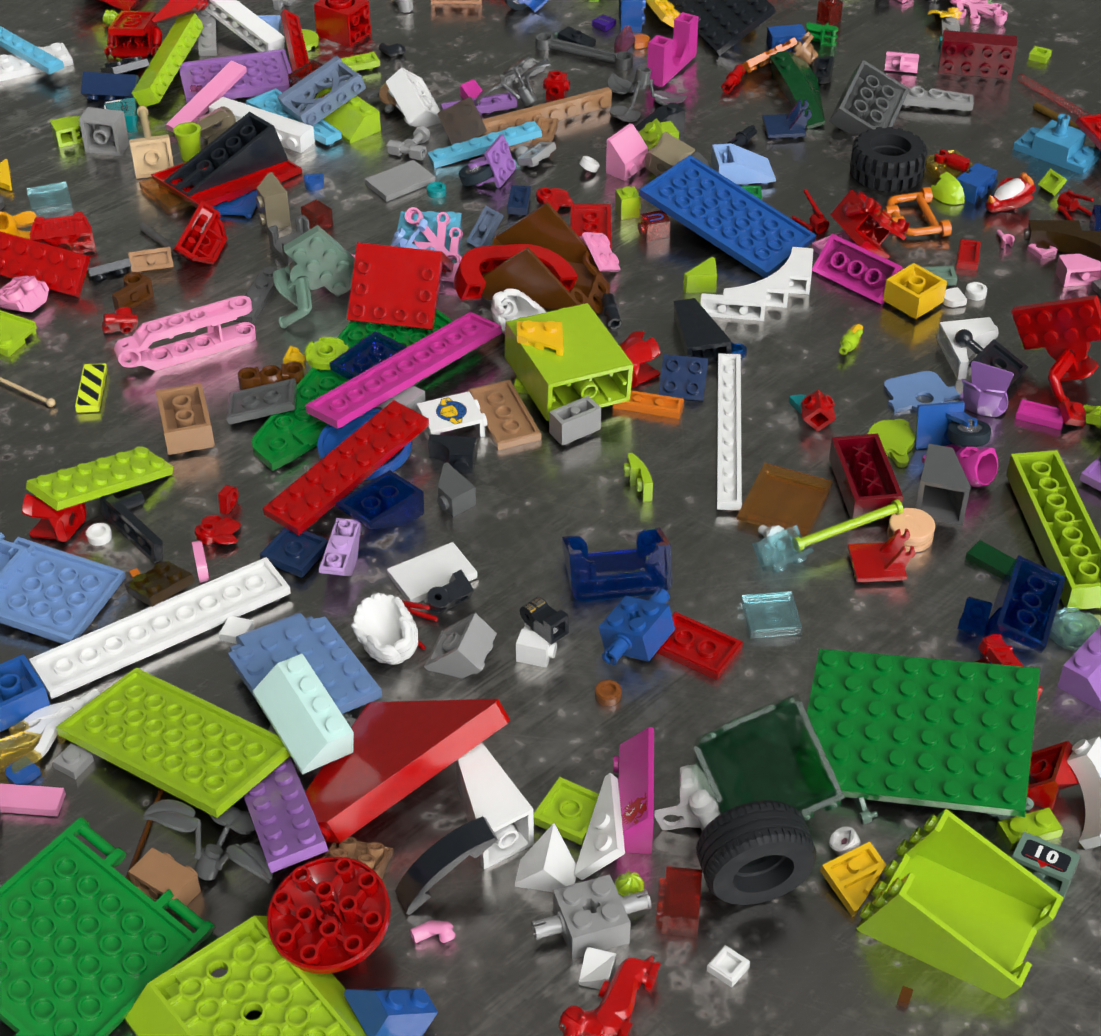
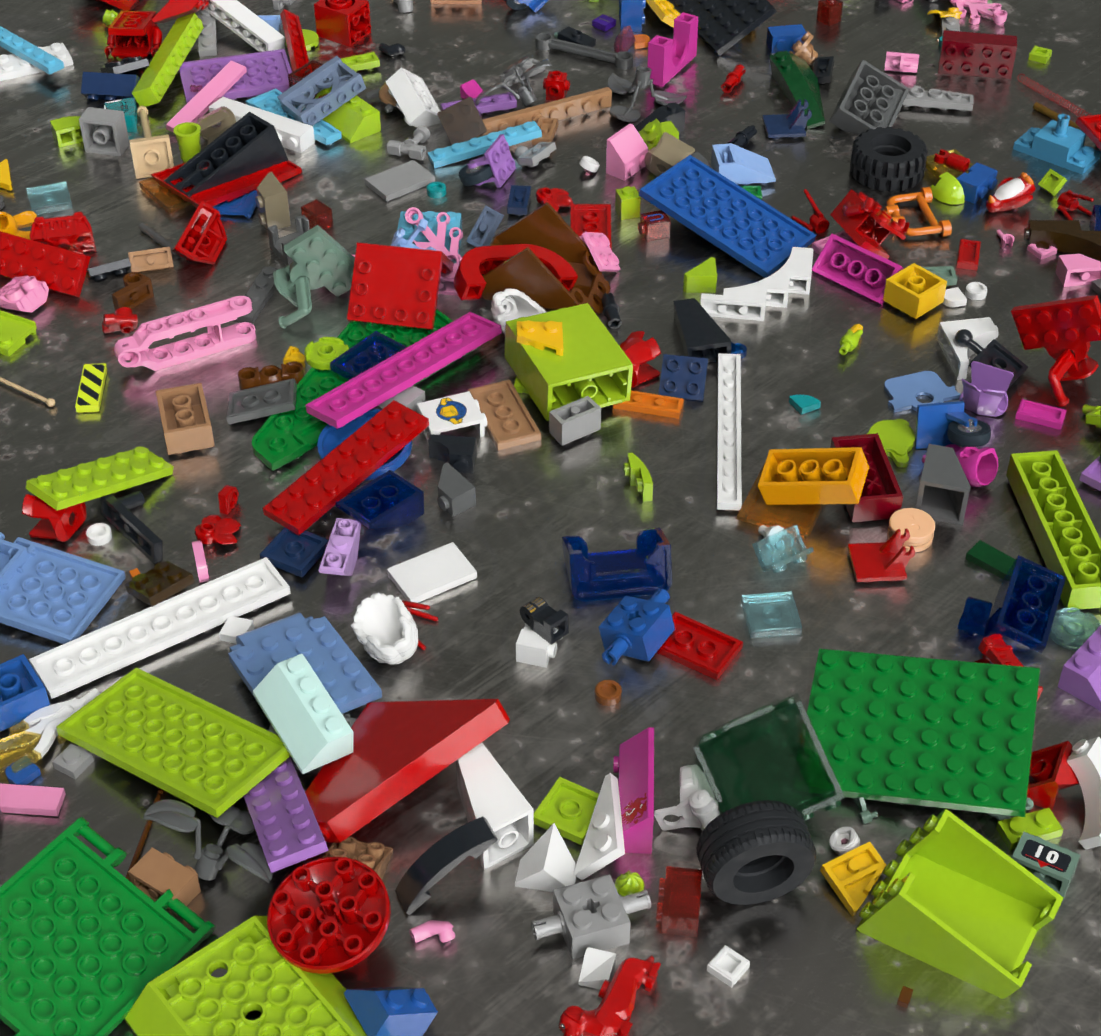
blue tile [304,174,324,191] -> none
black leg [424,570,474,615] -> none
light grey slope [424,613,497,679] -> none
orange wing [741,37,798,73] -> none
lime bar [792,499,903,552] -> none
red brick [801,389,836,432] -> none
green arm [806,22,838,46] -> none
red plate [1058,400,1087,427] -> none
none -> light orange brick [758,447,869,505]

